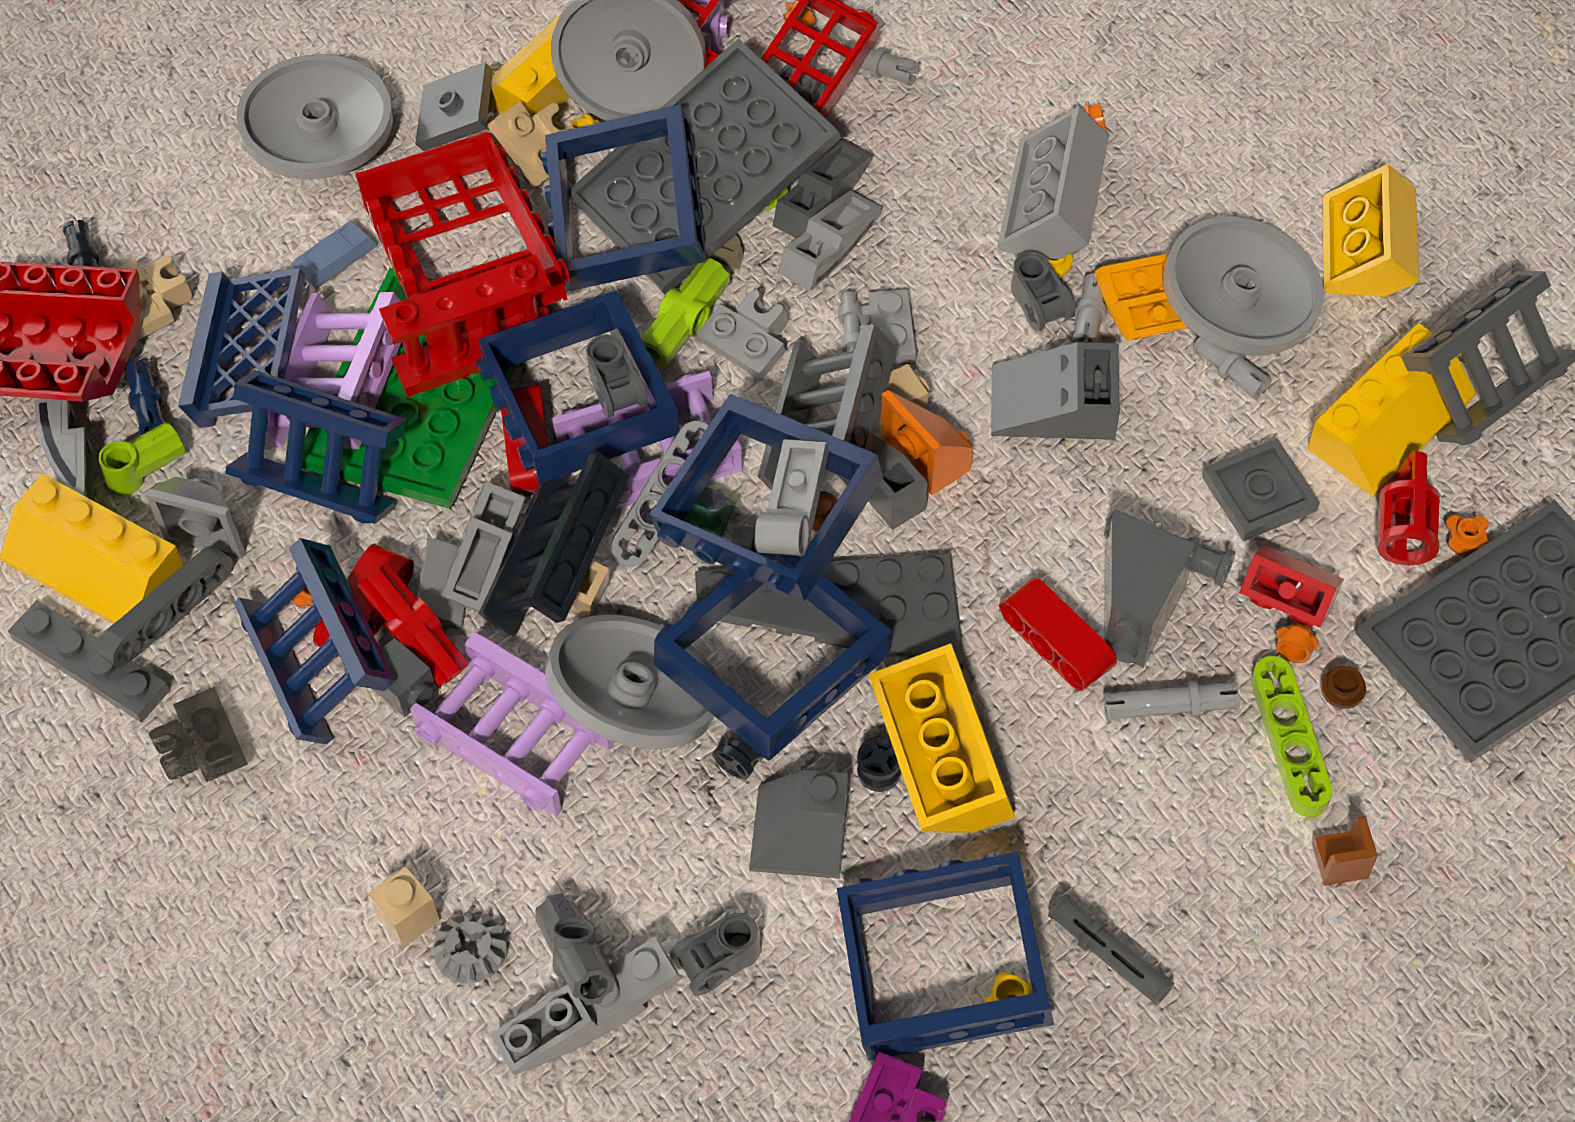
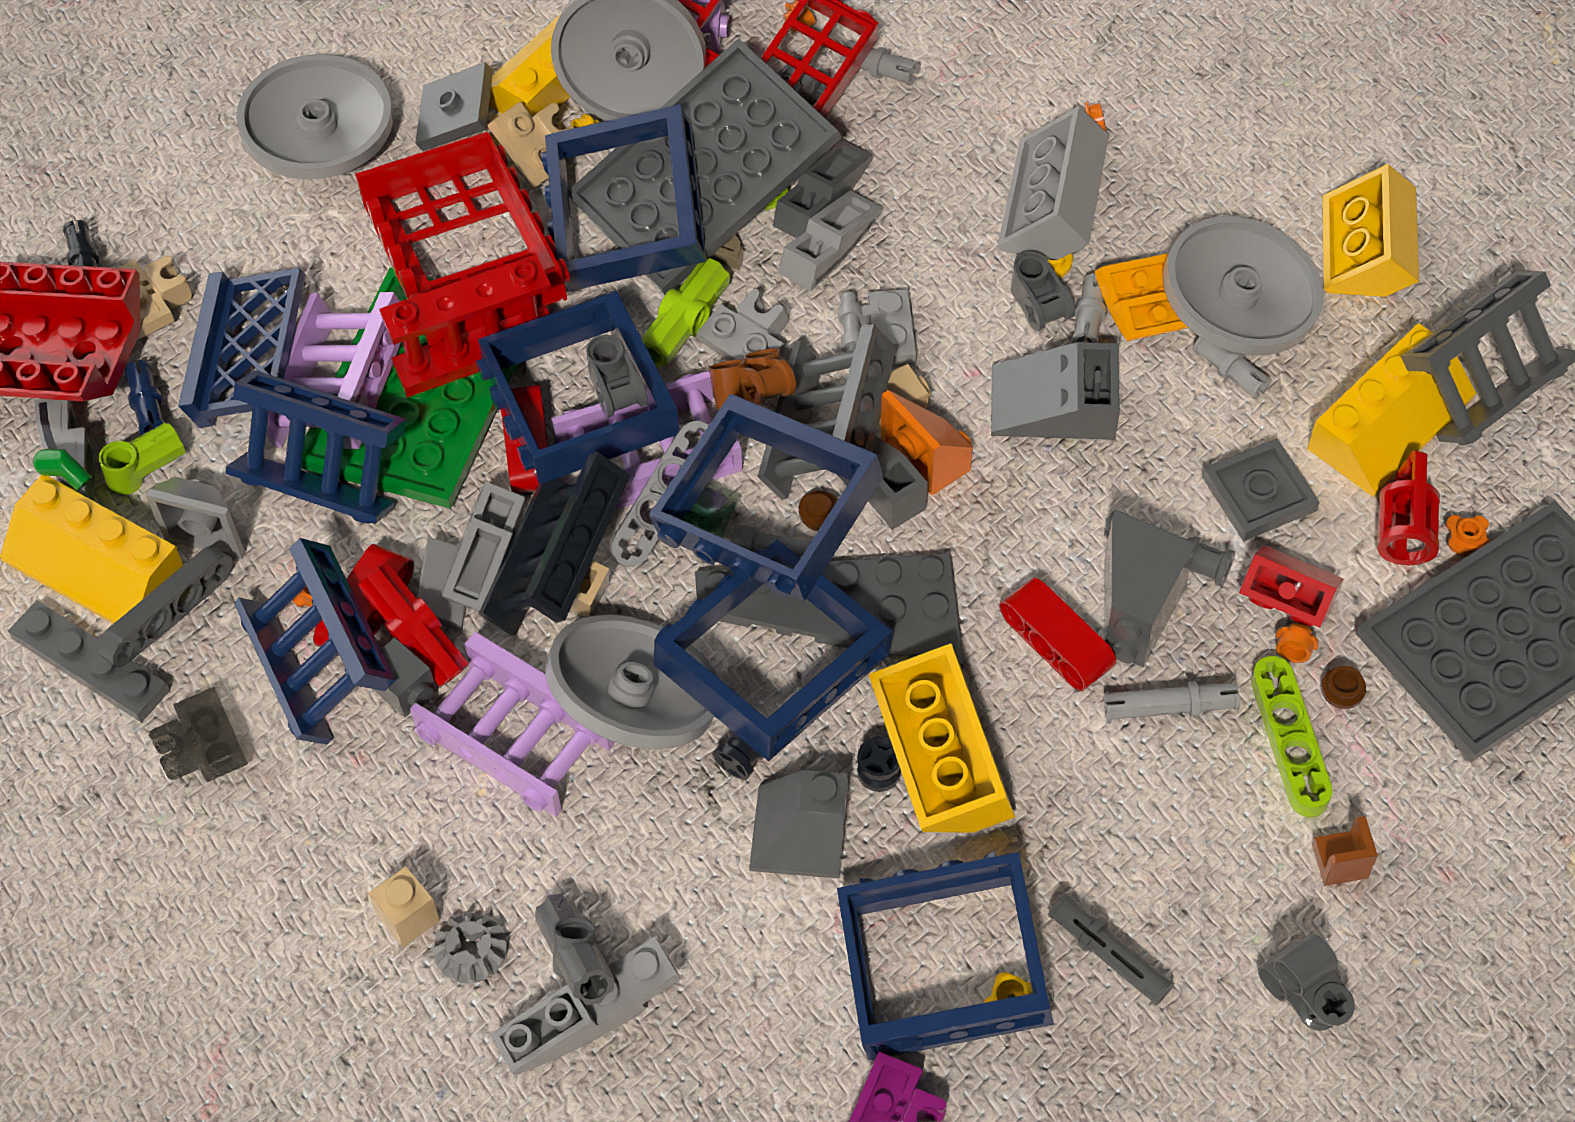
sand blue tile [292,220,378,289] -> none
dark grey piece [669,913,761,996] -> none
light grey plate [755,439,829,556] -> none
none -> green arm [33,449,93,491]
none -> dark orange piece [708,348,796,409]
none -> dark grey piece [1258,933,1355,1031]

